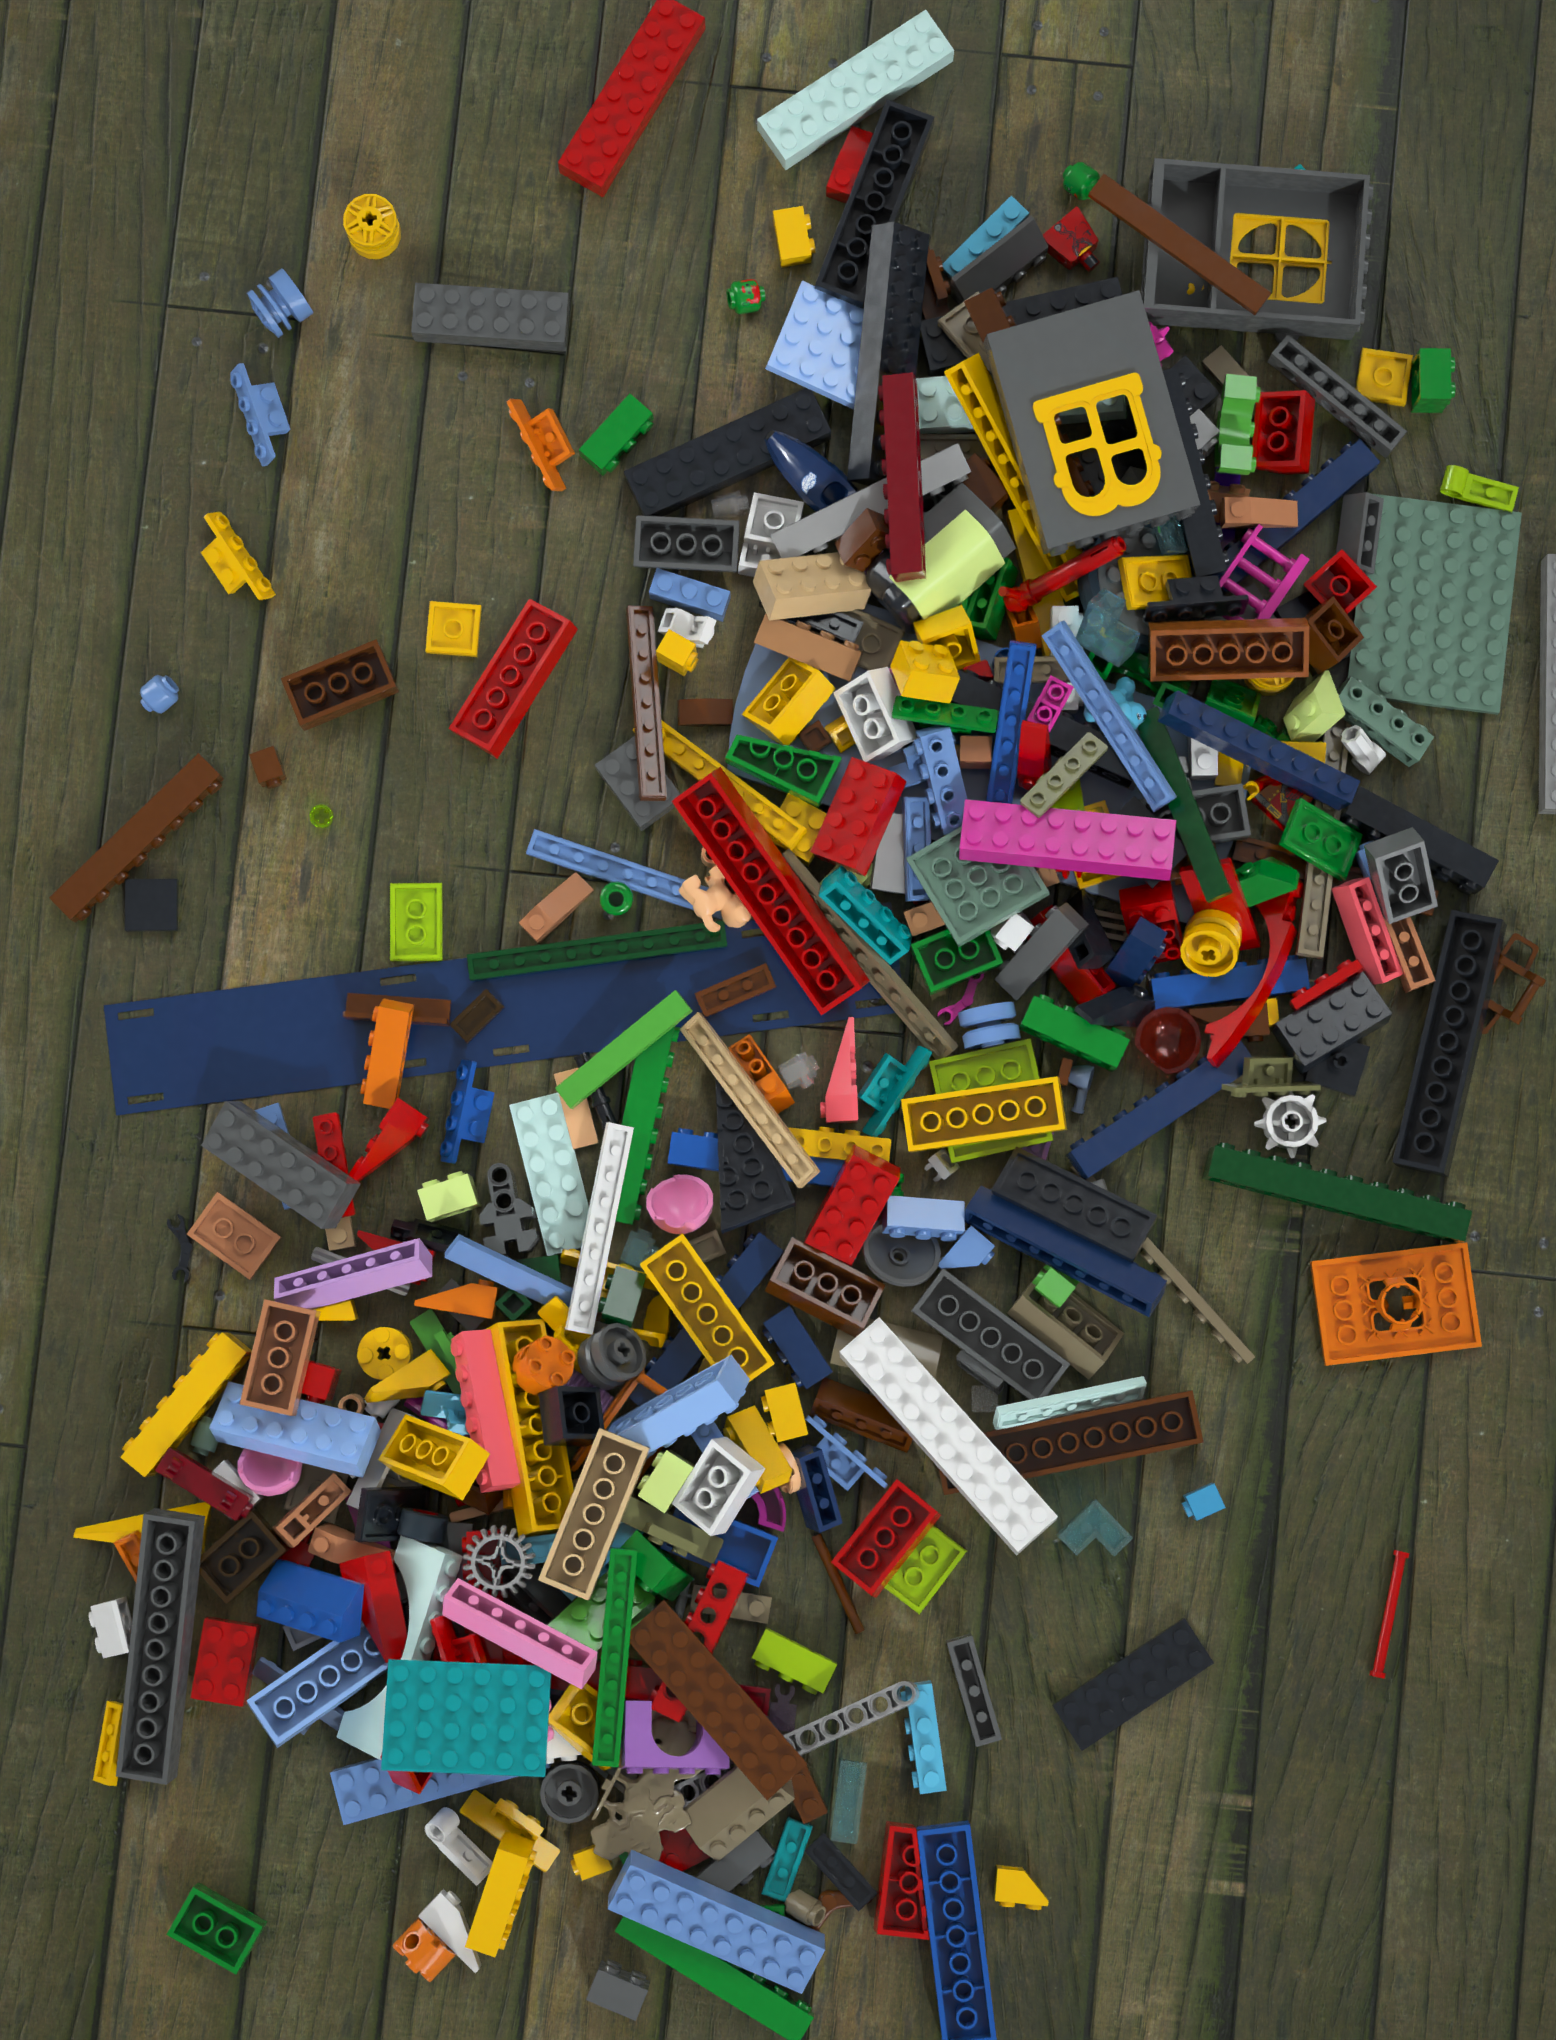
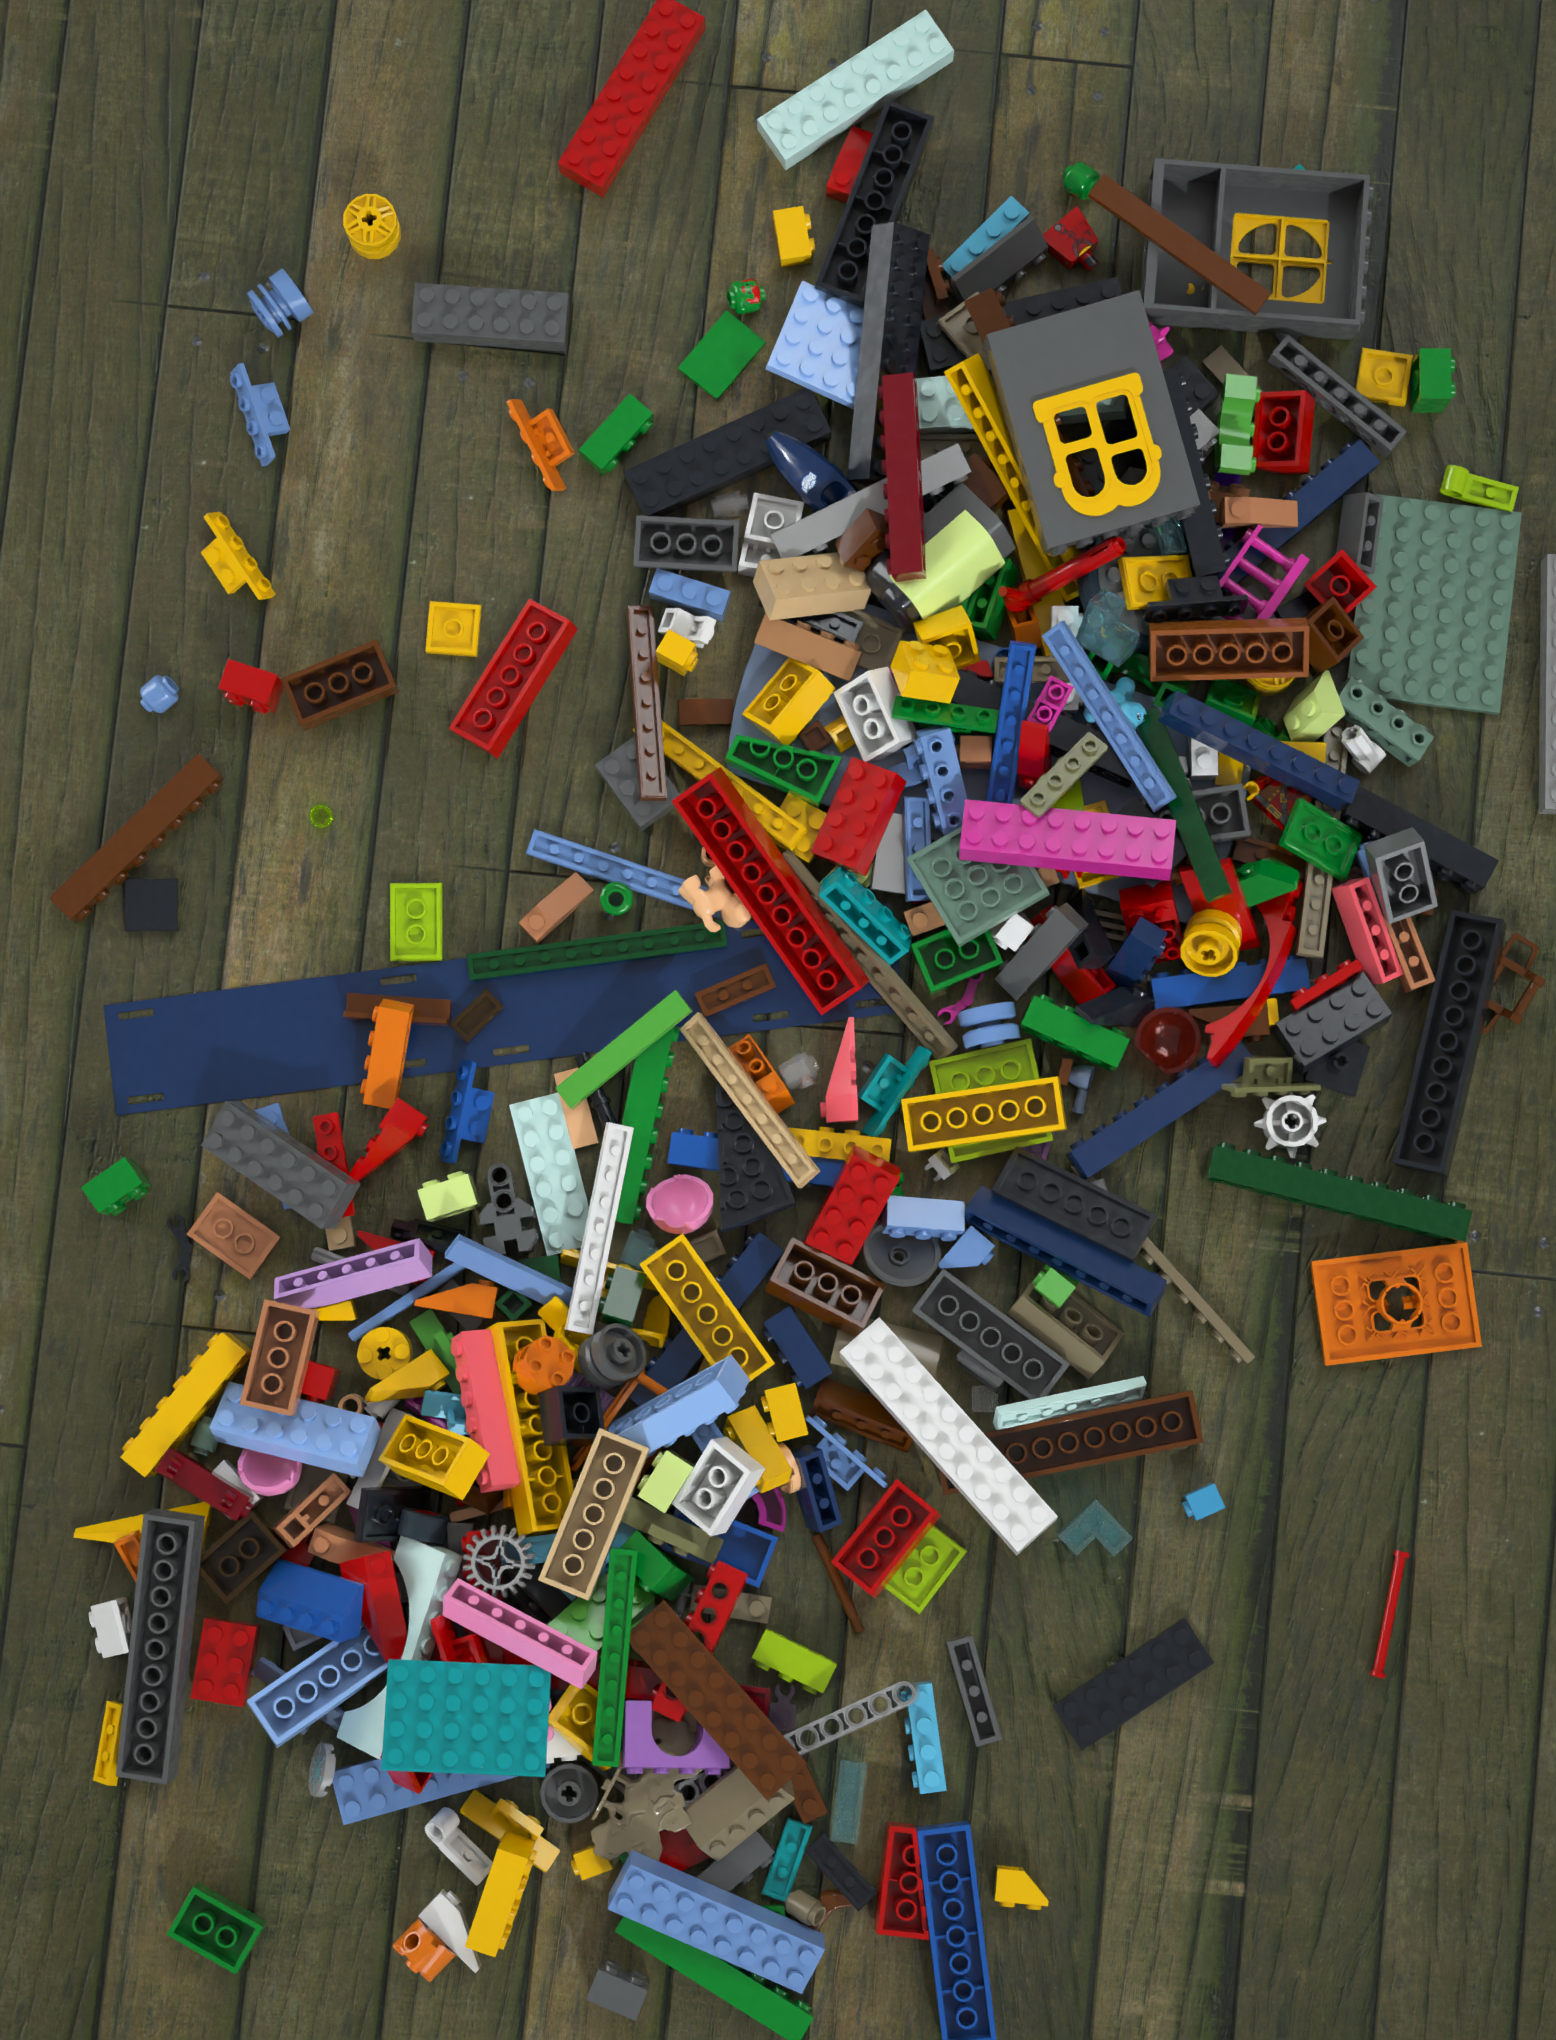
reddish brown brick [249,746,287,789] -> none
none -> green brick [81,1157,151,1216]
none -> red brick [218,659,284,715]
none -> light grey tile [308,1742,336,1798]
none -> medium blue tile [348,1262,467,1342]
none -> green tile [678,310,766,401]

